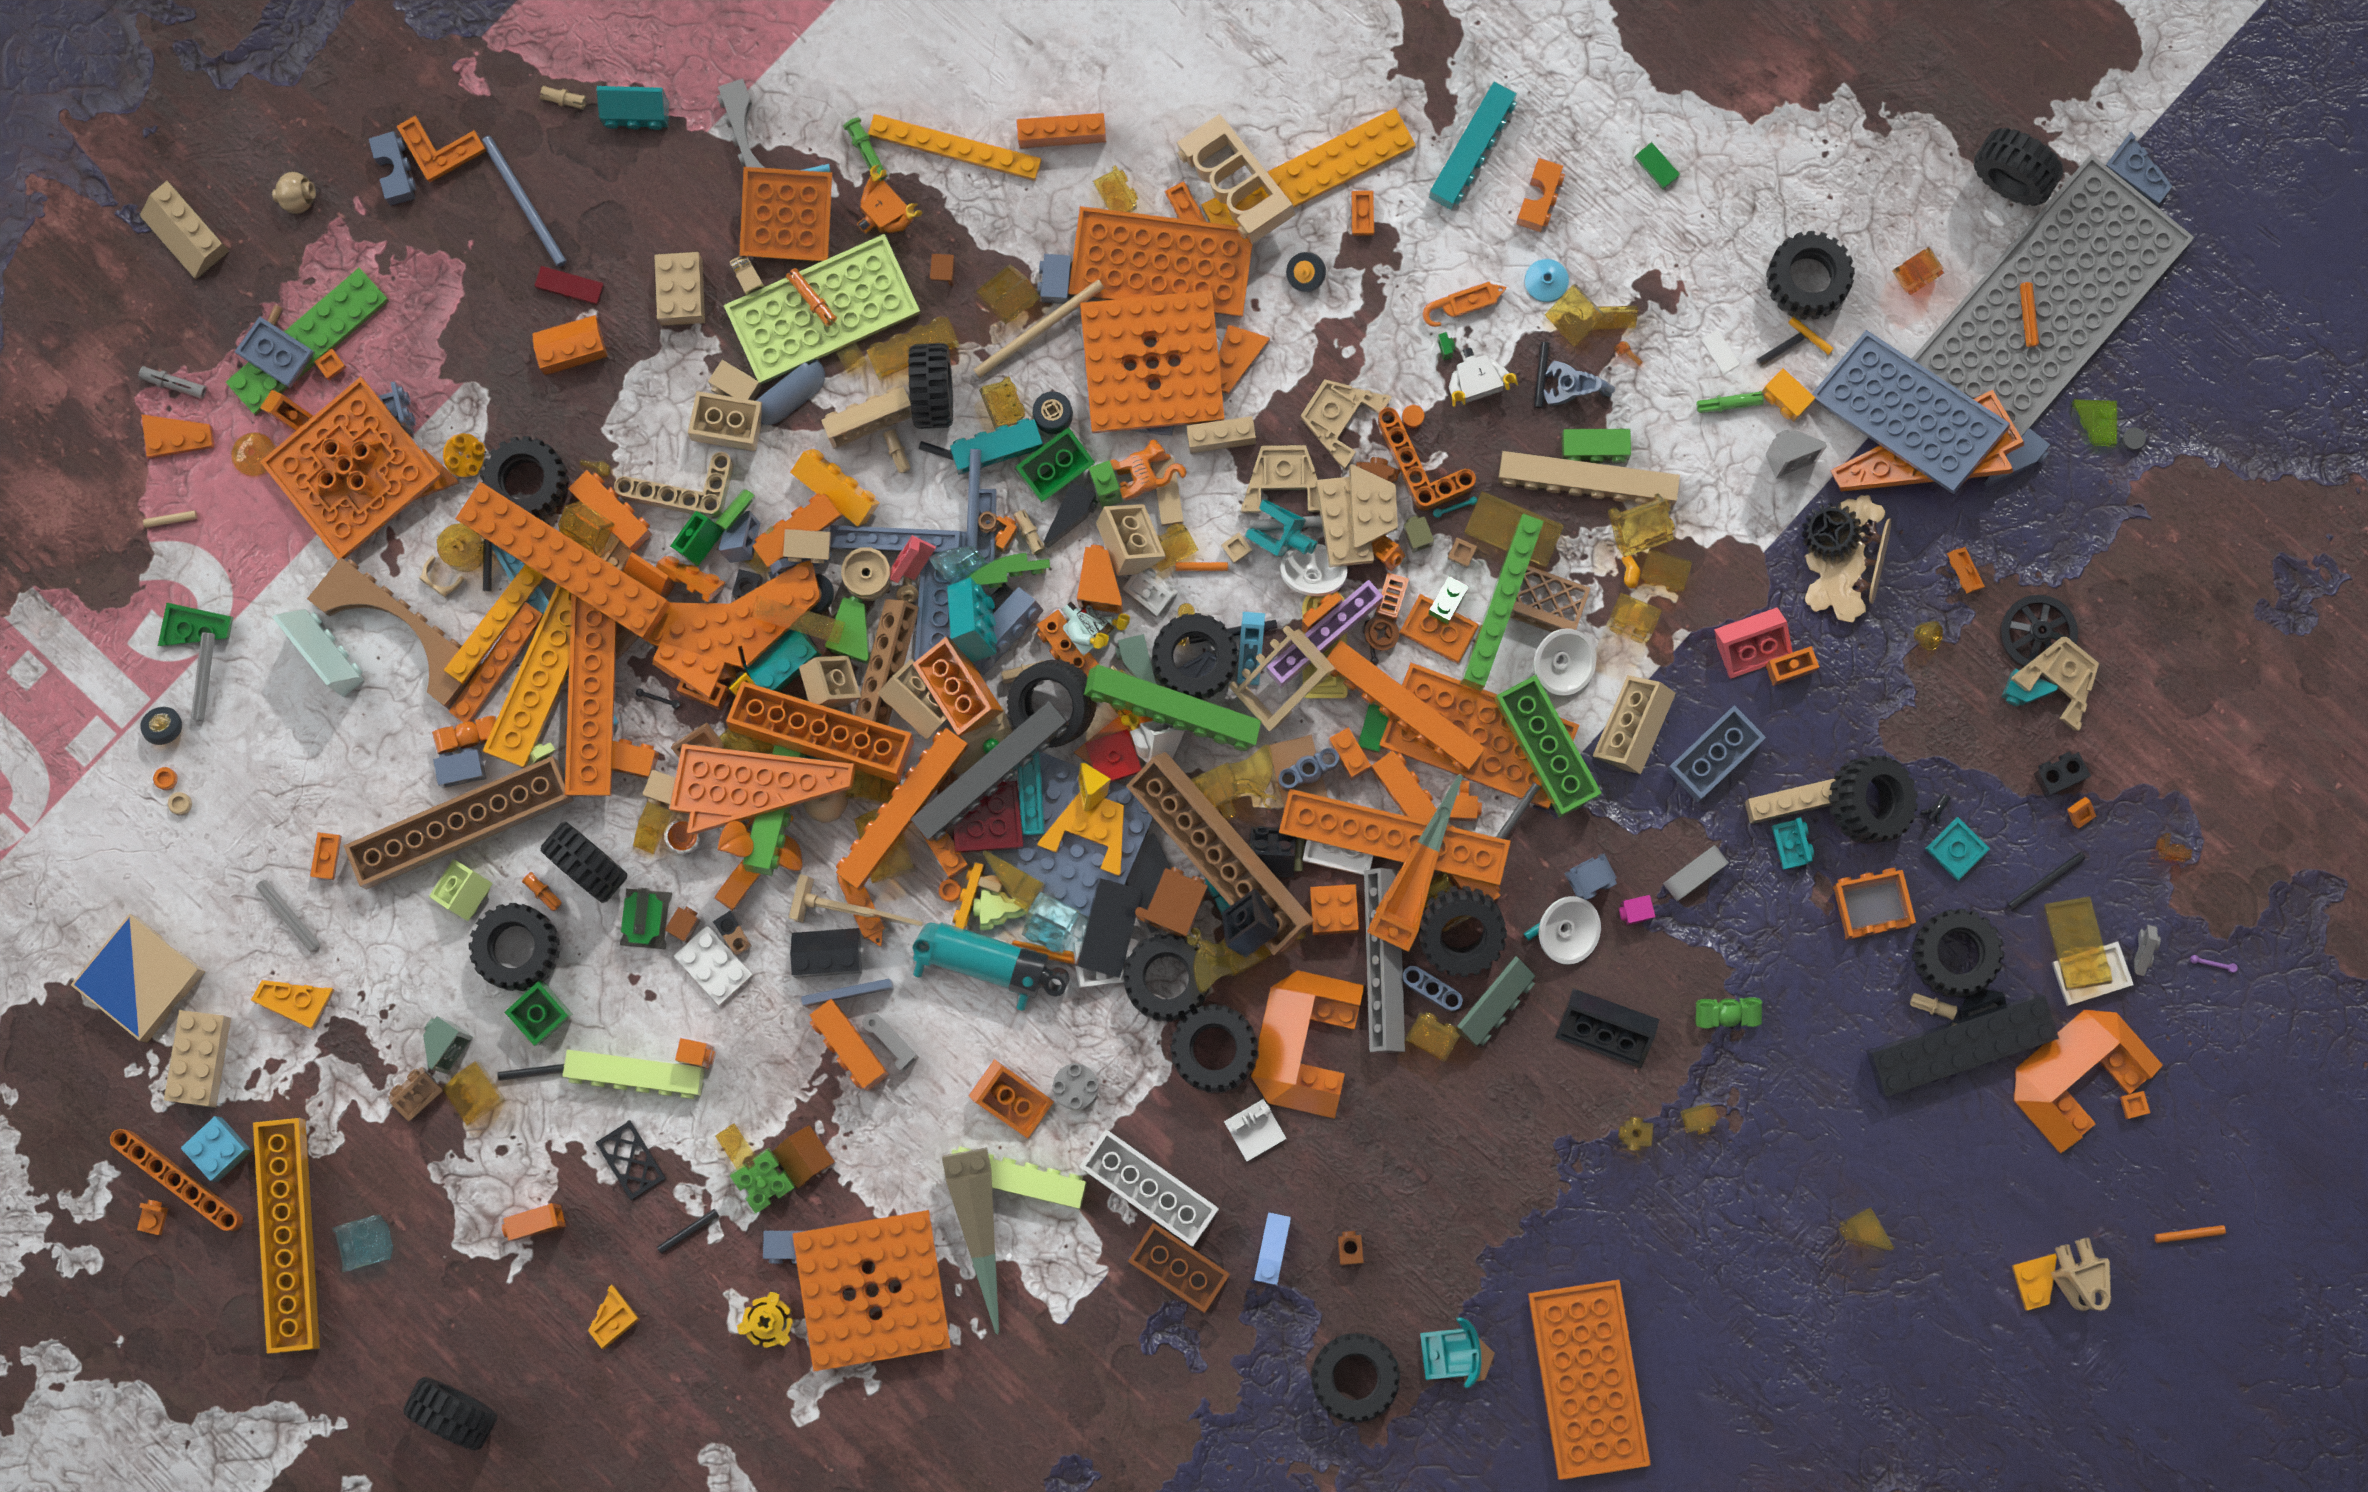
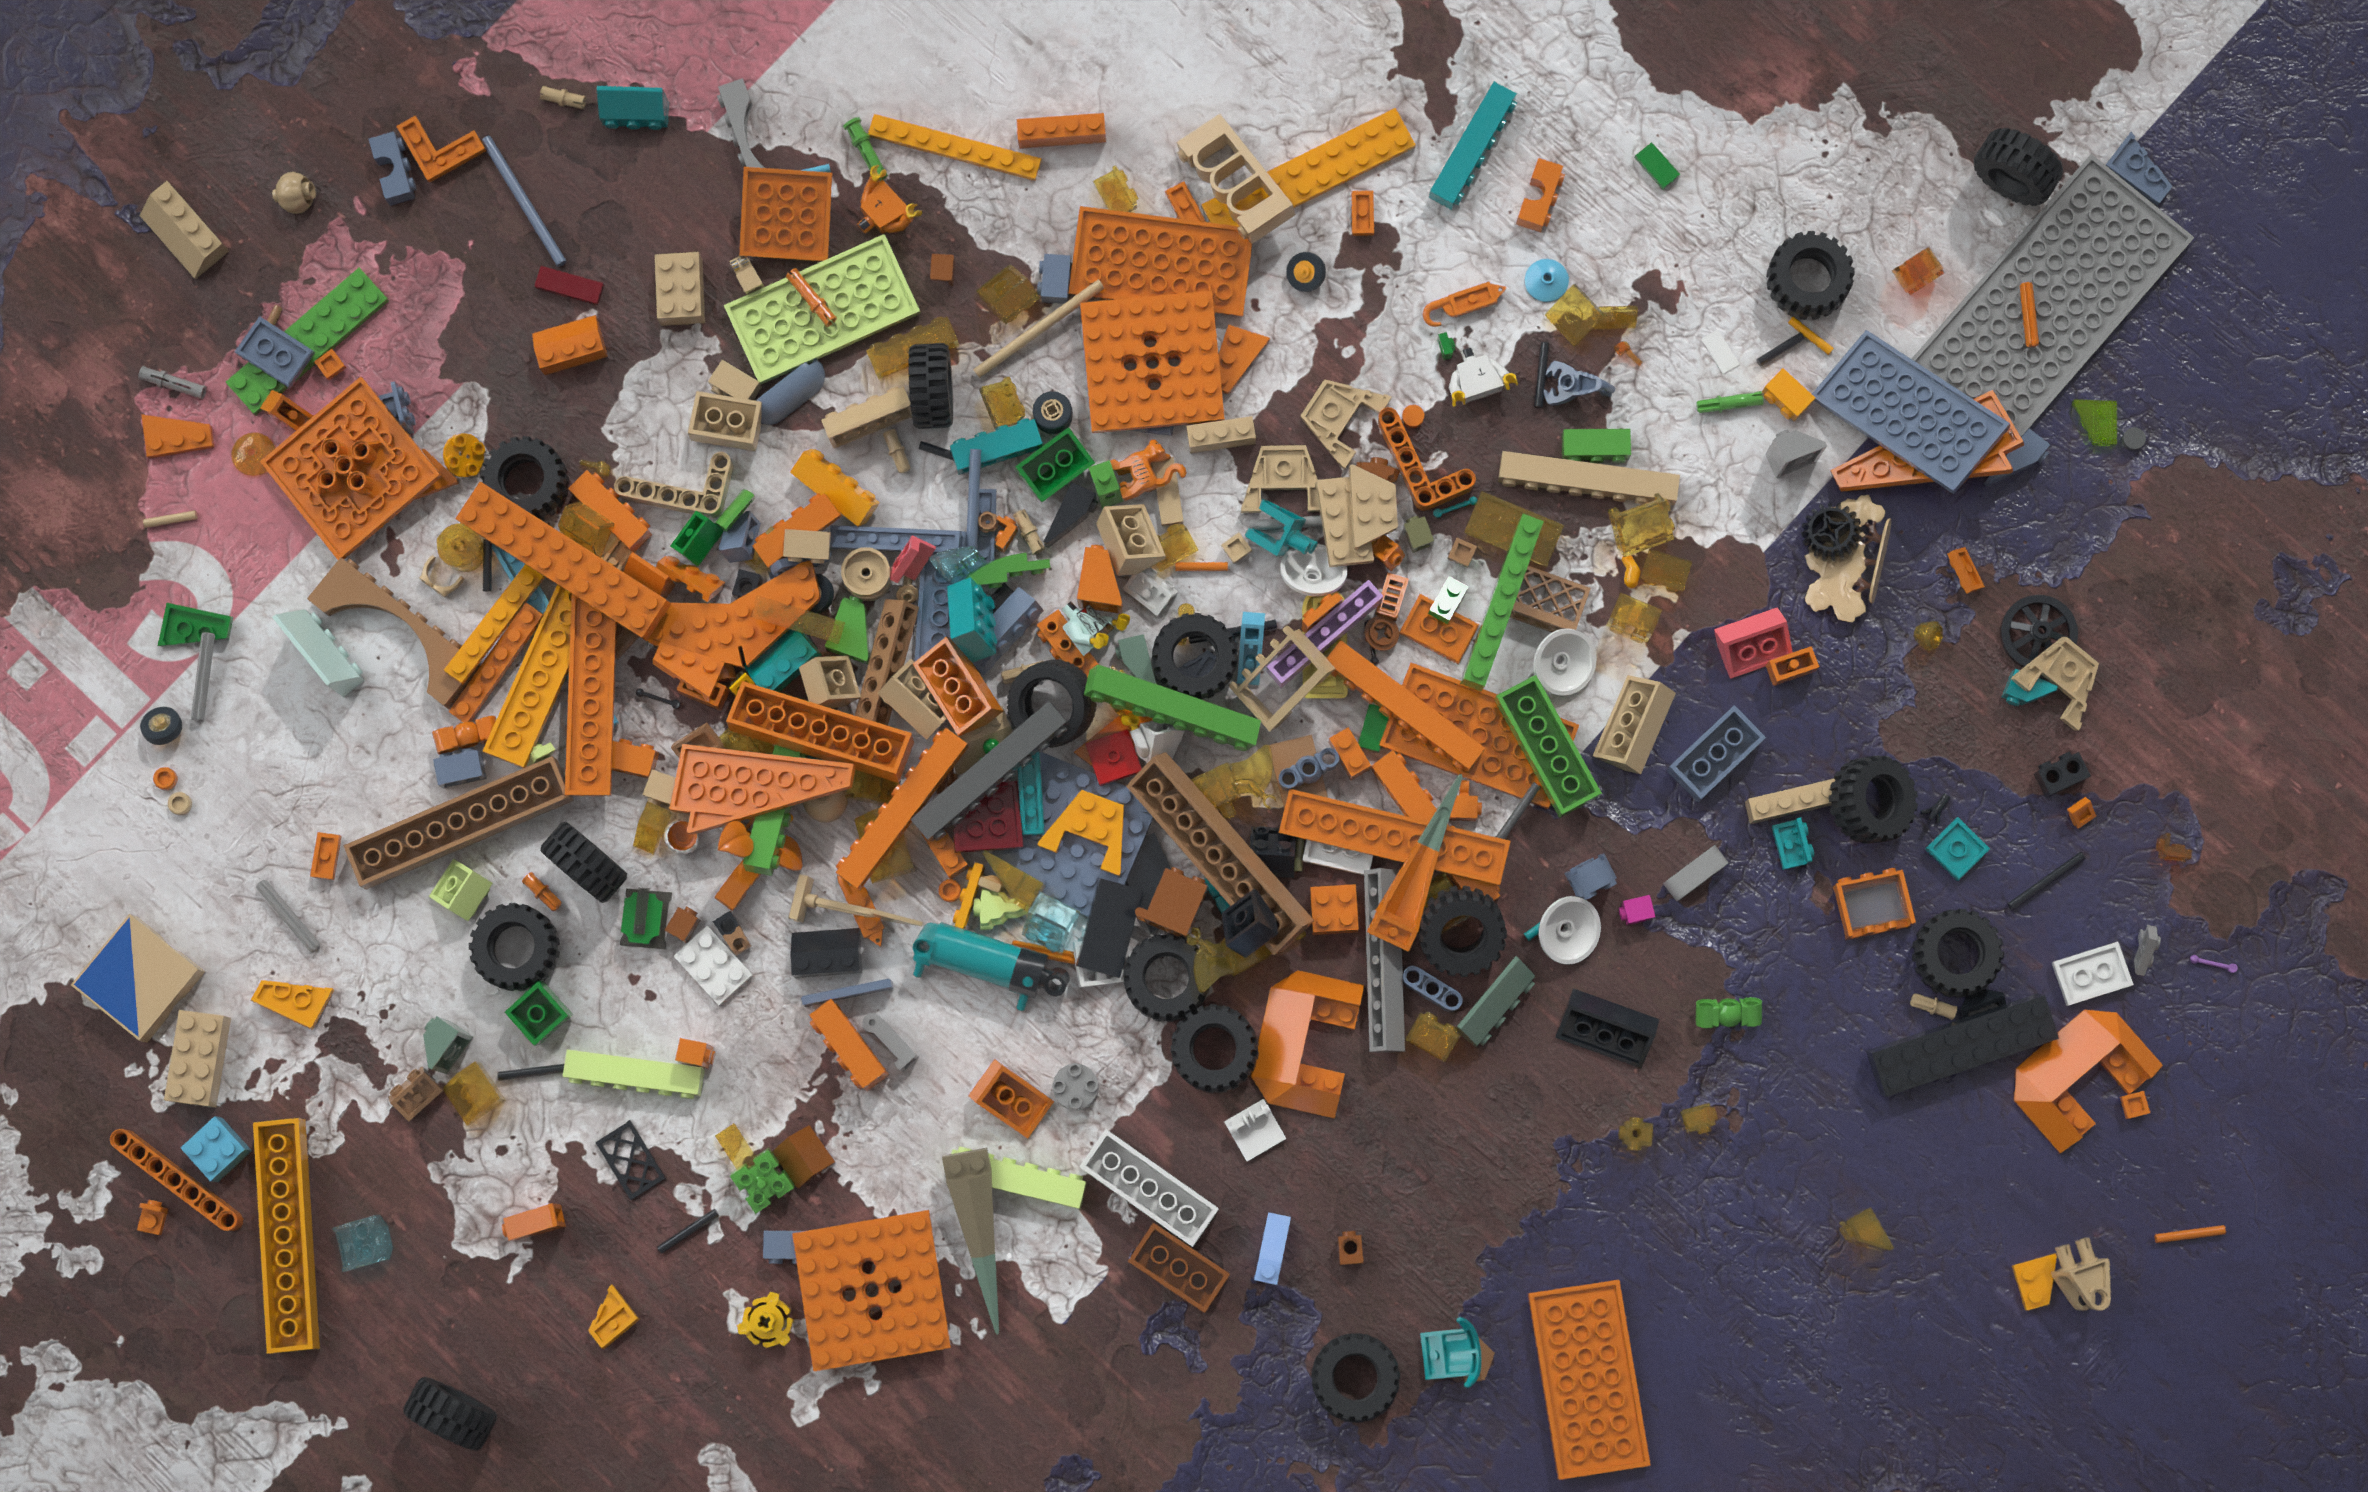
clear yellow plate [837,343,867,374] -> none
yellow slope [1078,763,1111,811] -> none
clear yellow plate [2044,896,2113,991] -> none

